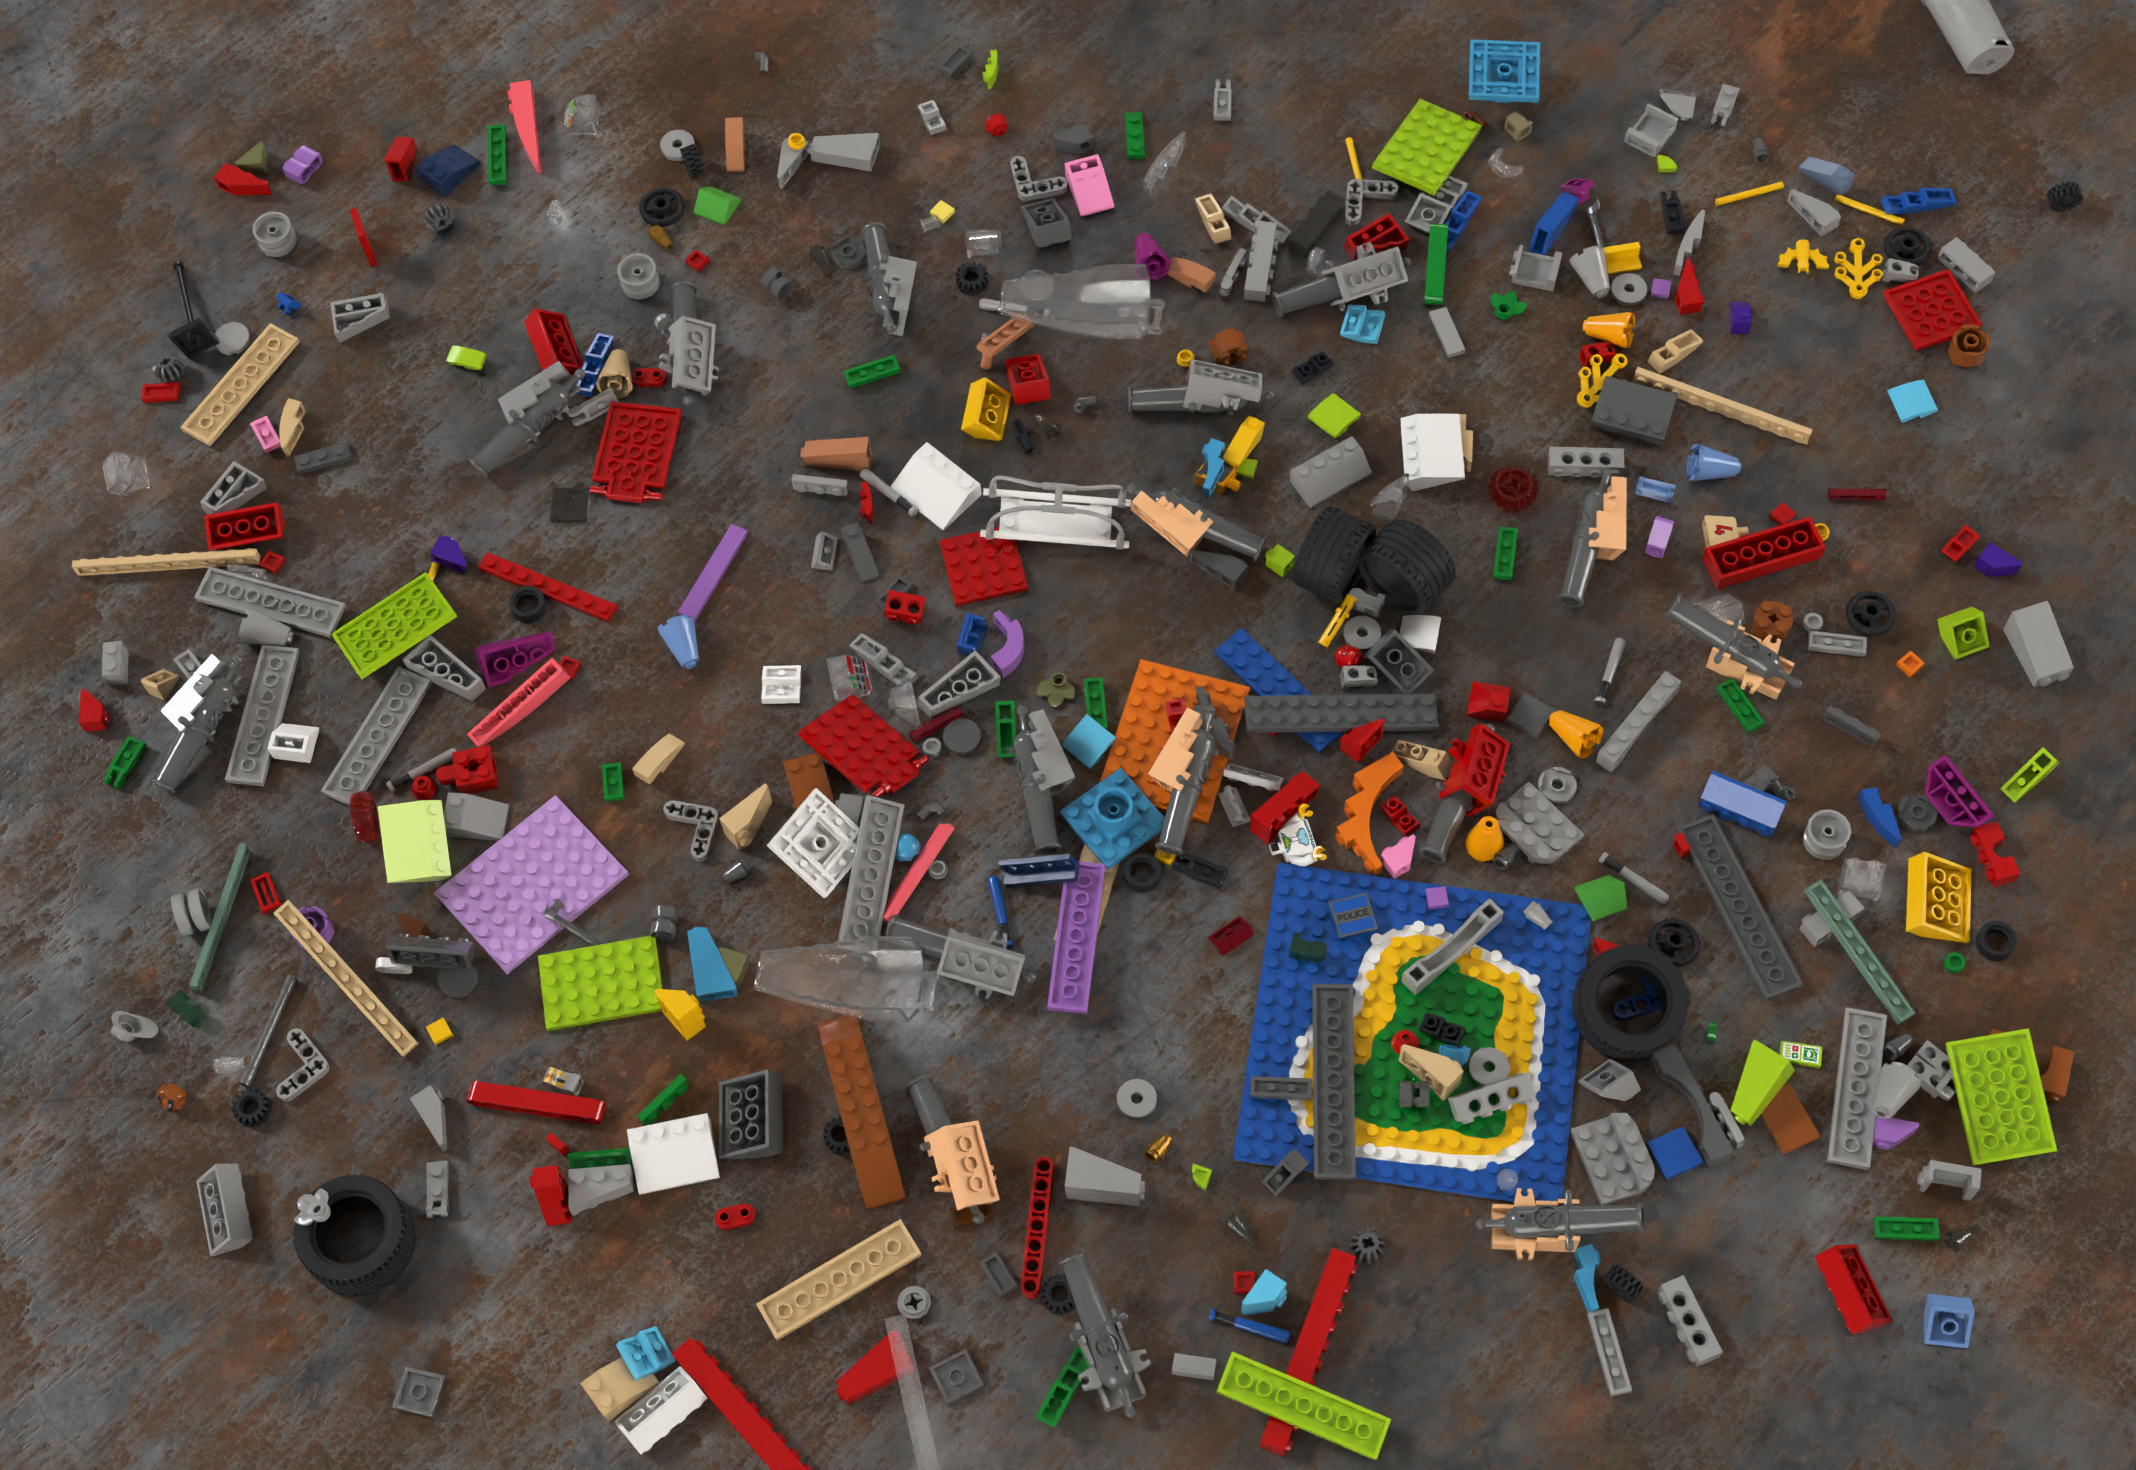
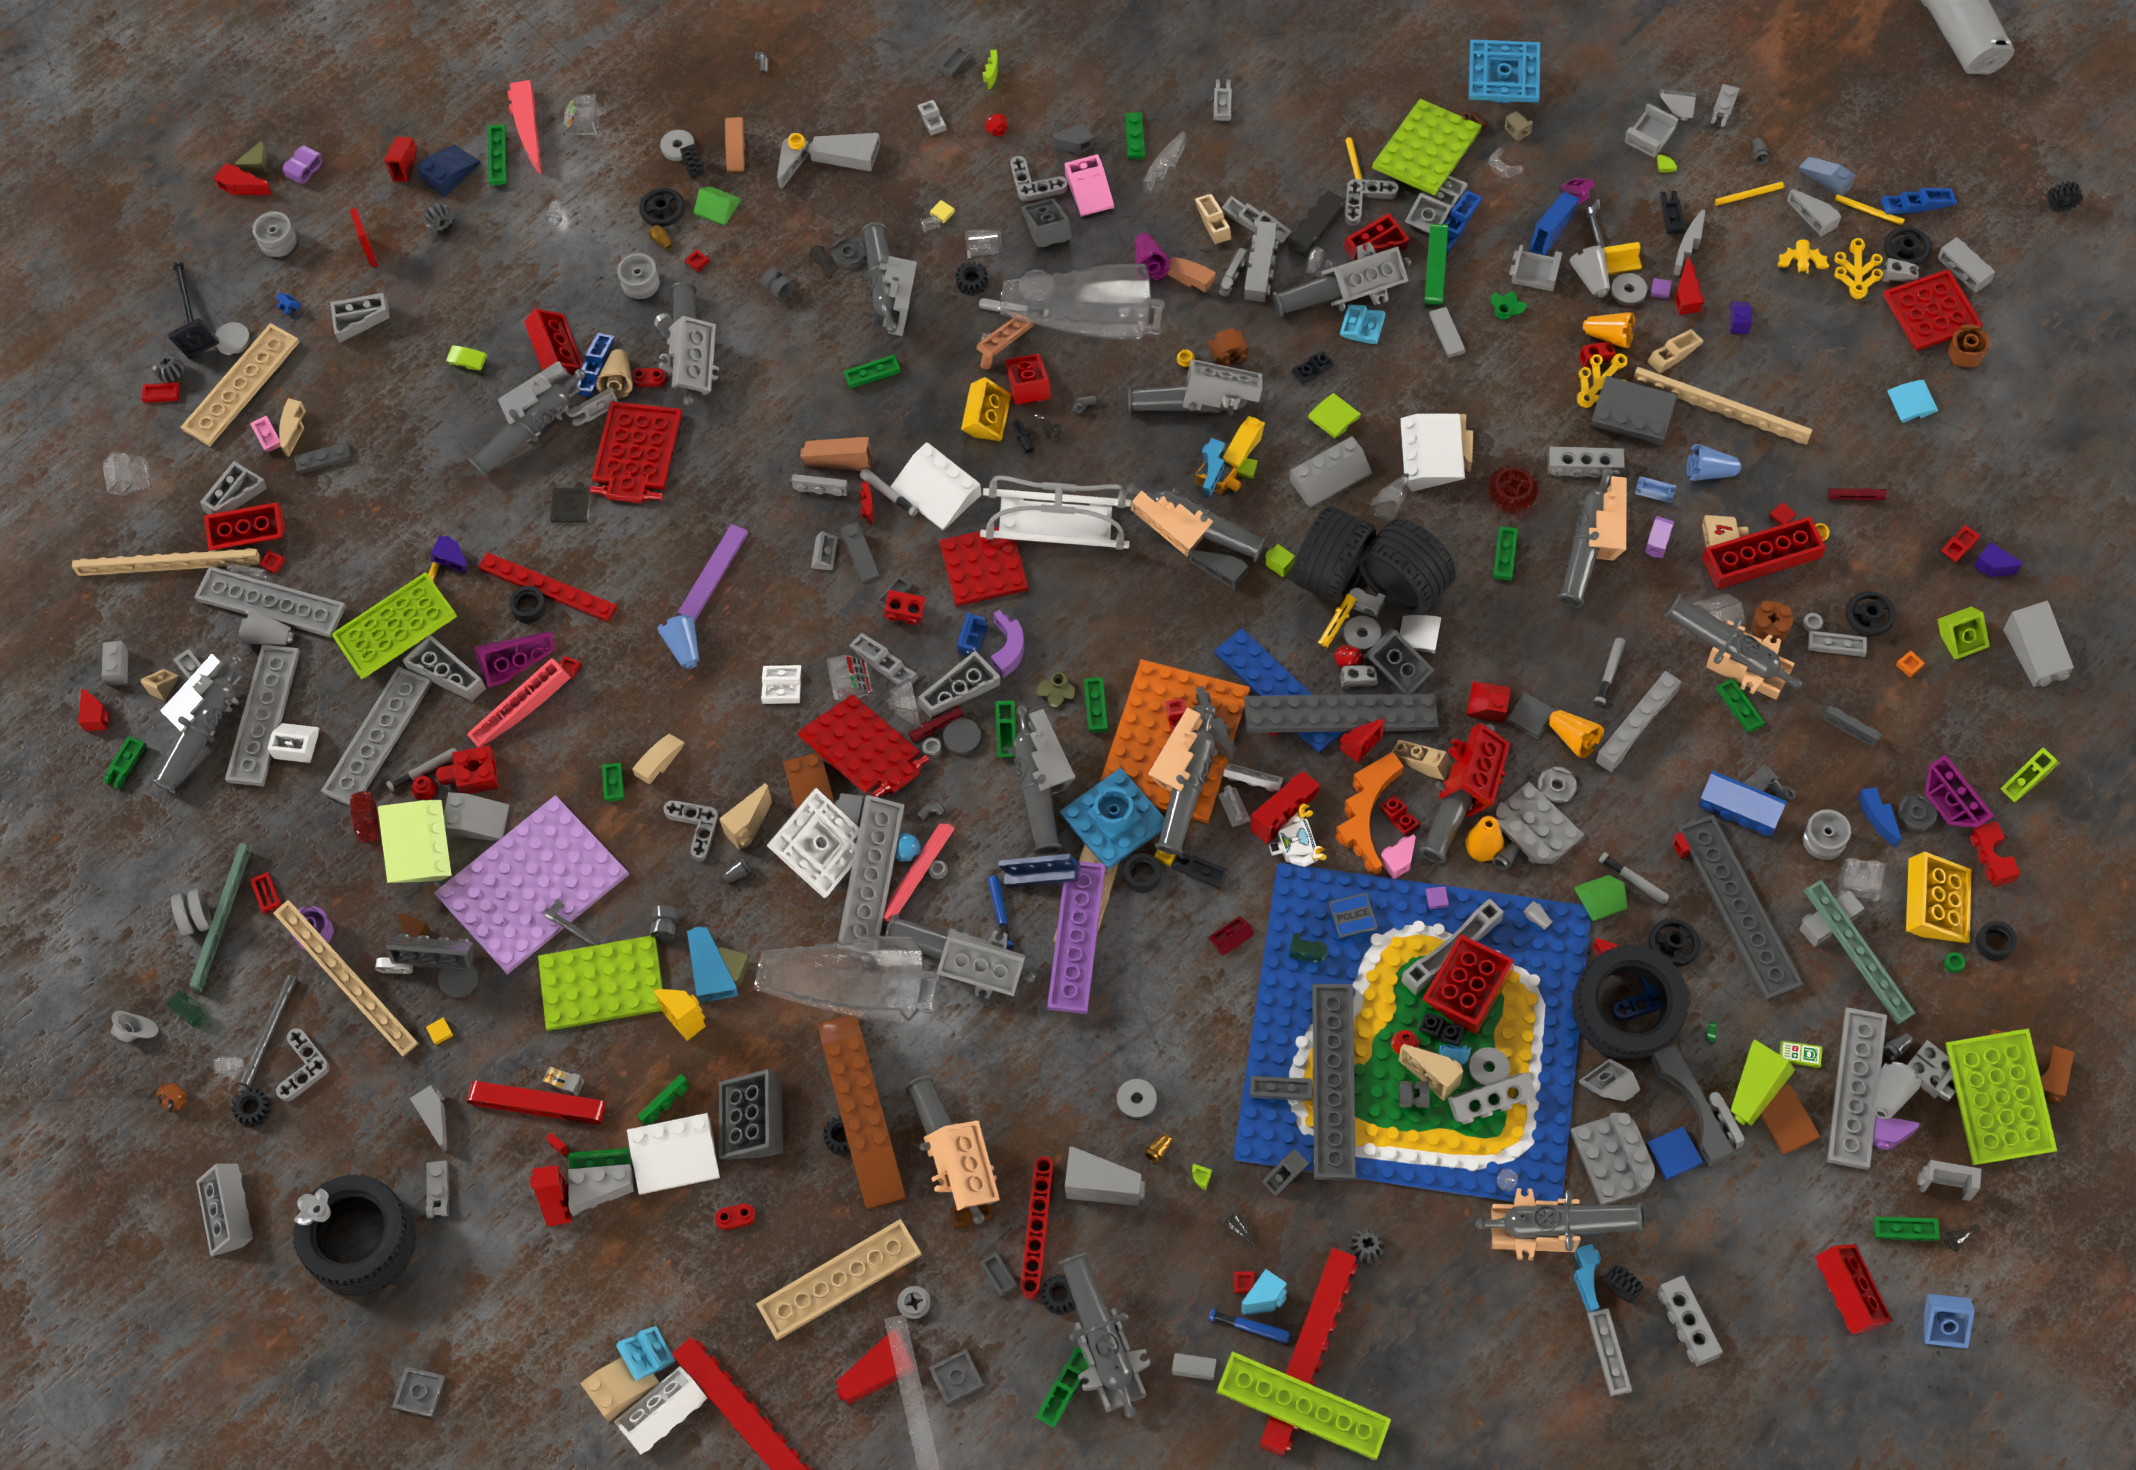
medium azure slope [1062,714,1116,770] -> none
none -> red slope [1422,934,1514,1035]

